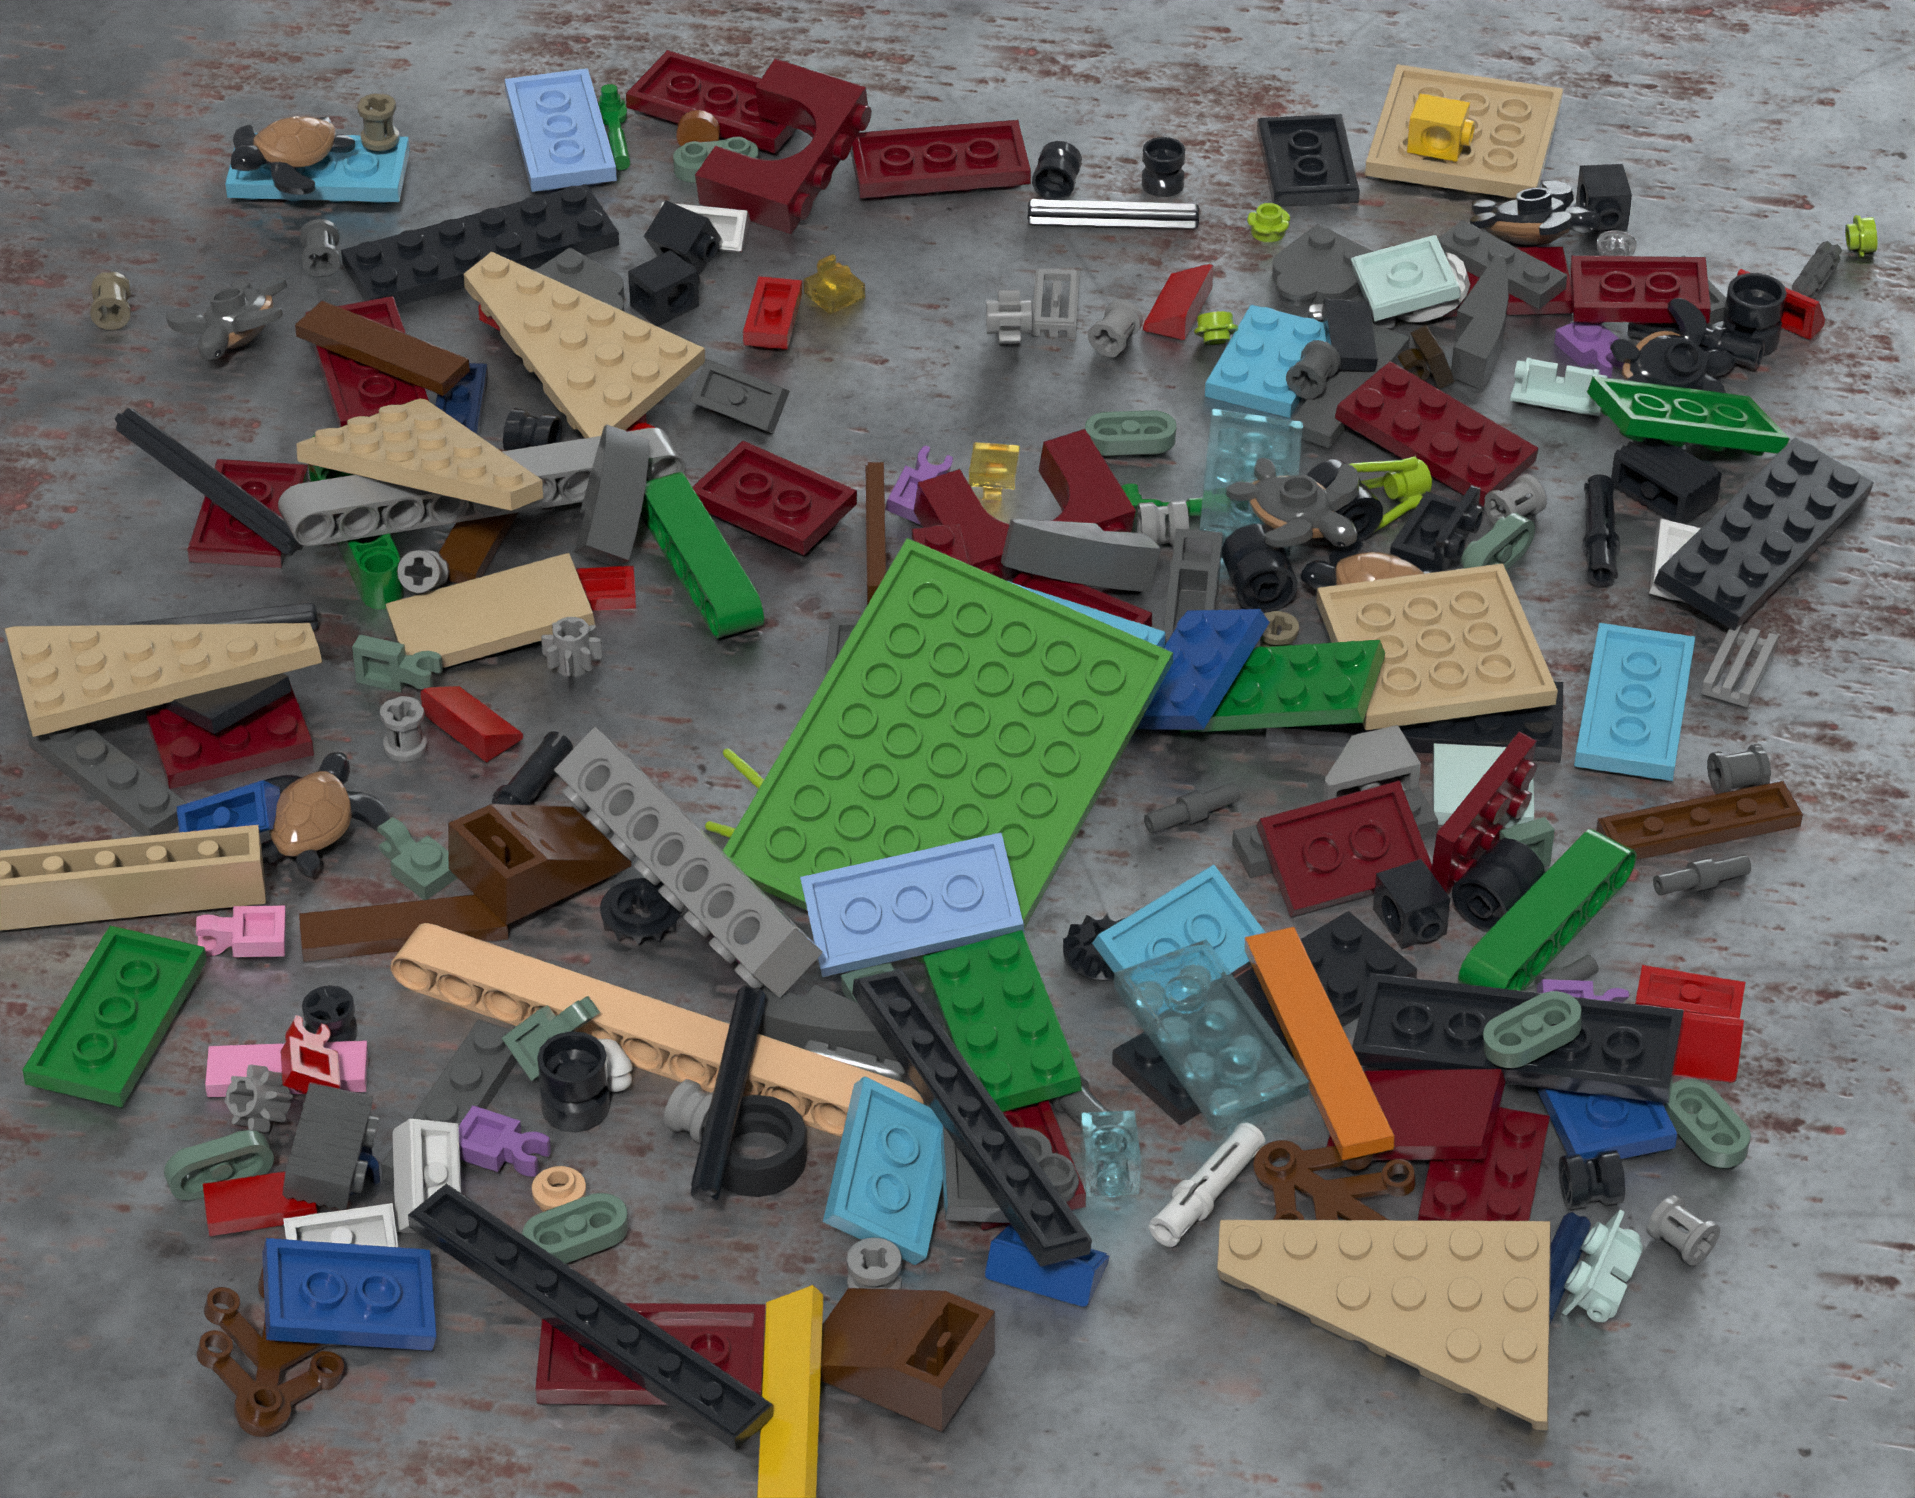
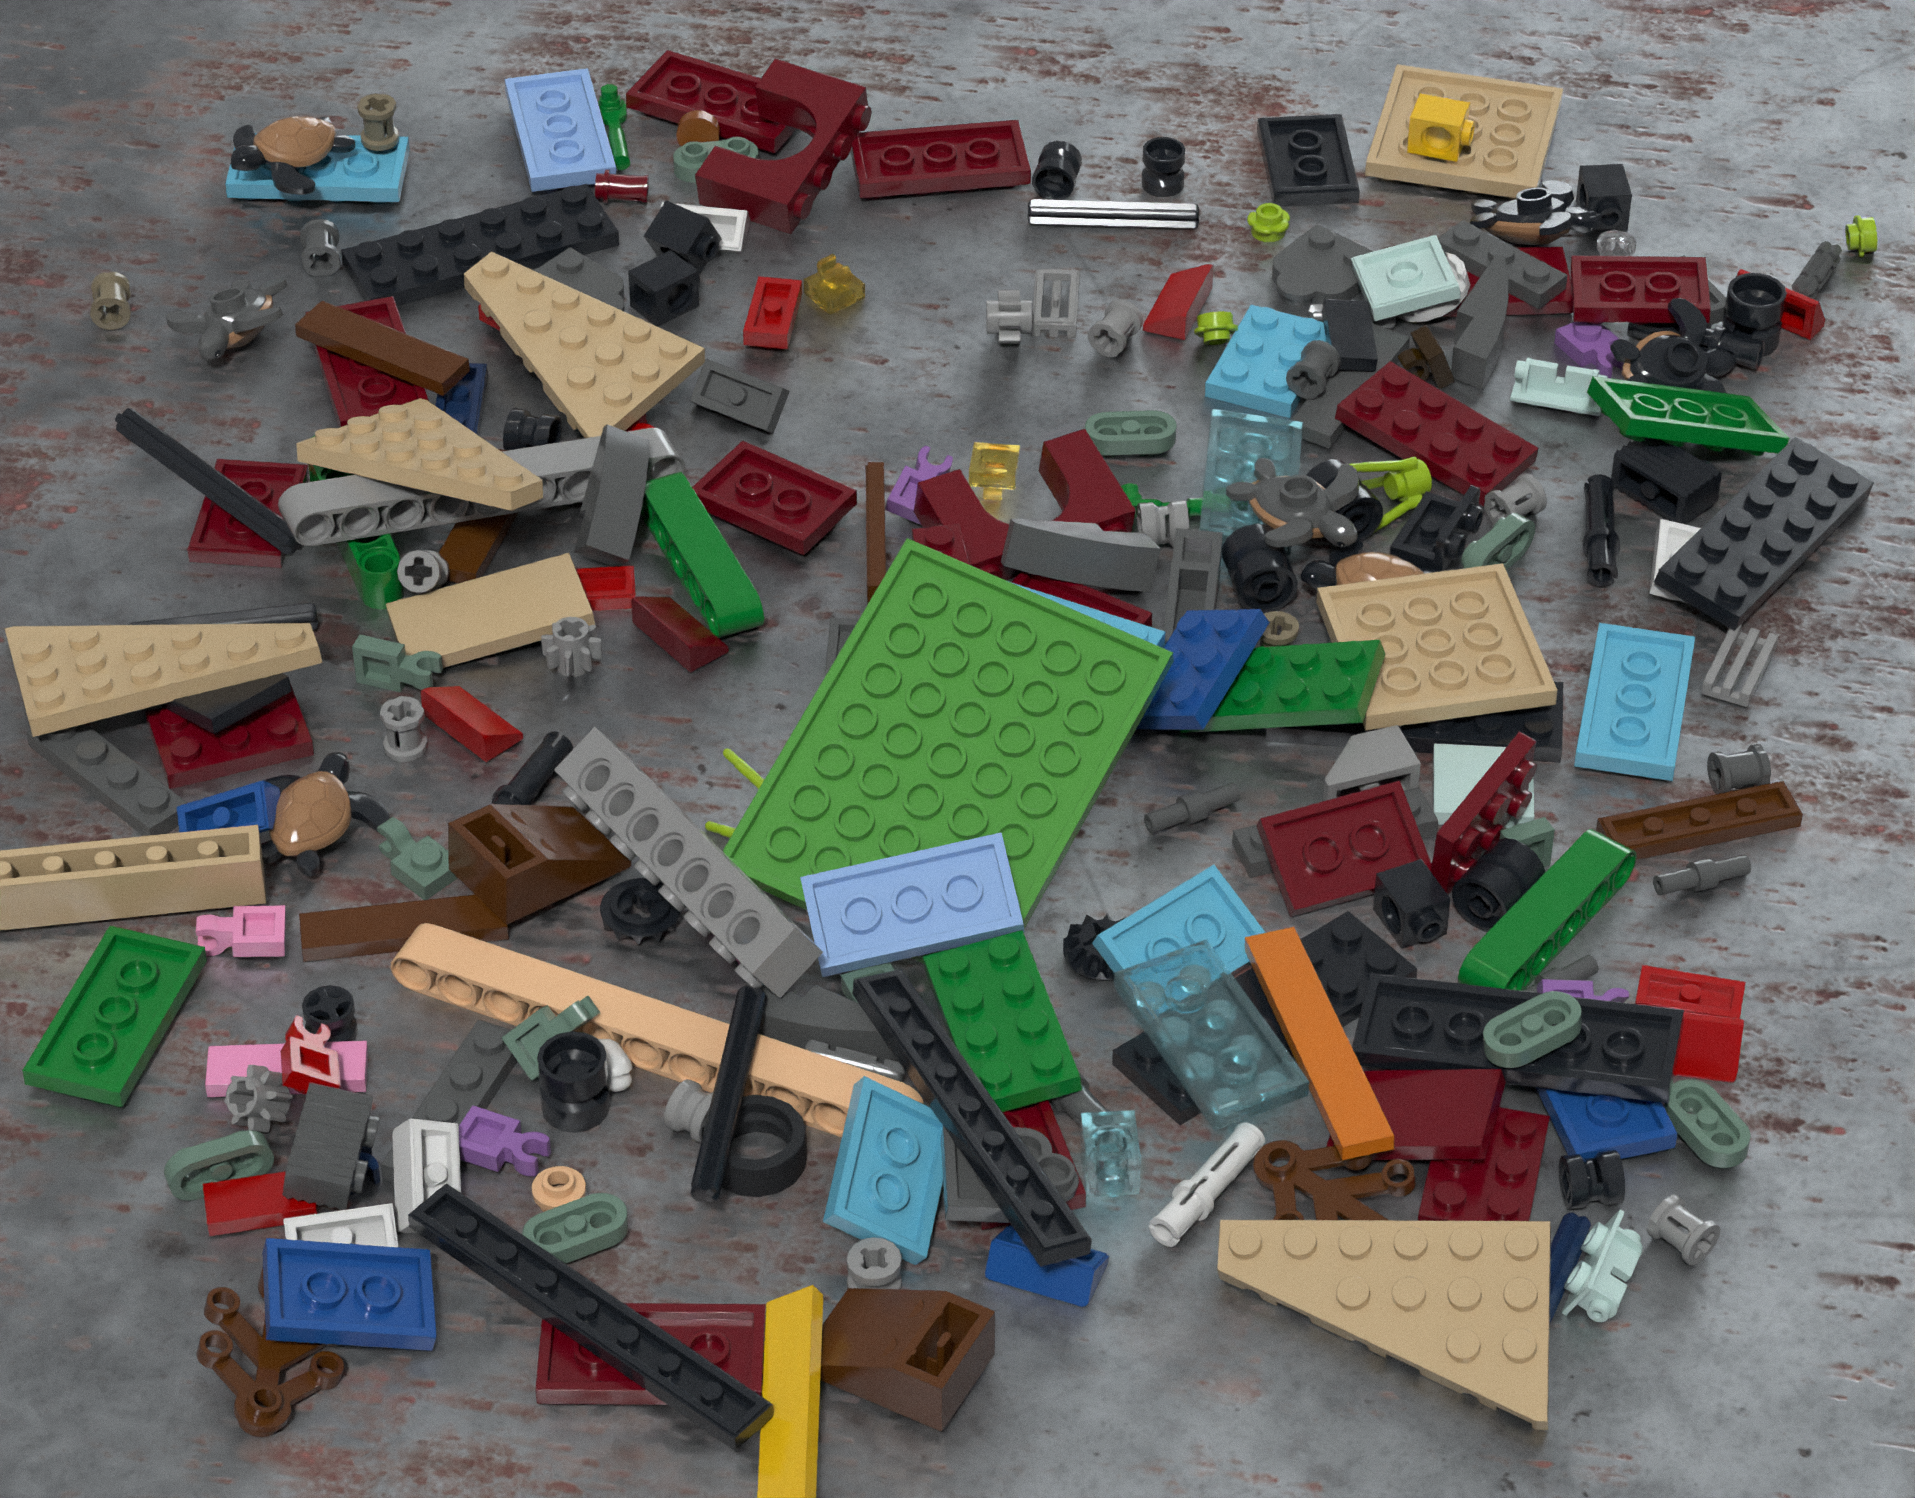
none -> dark red pin [595,169,649,204]
none -> dark red slope [631,596,729,673]

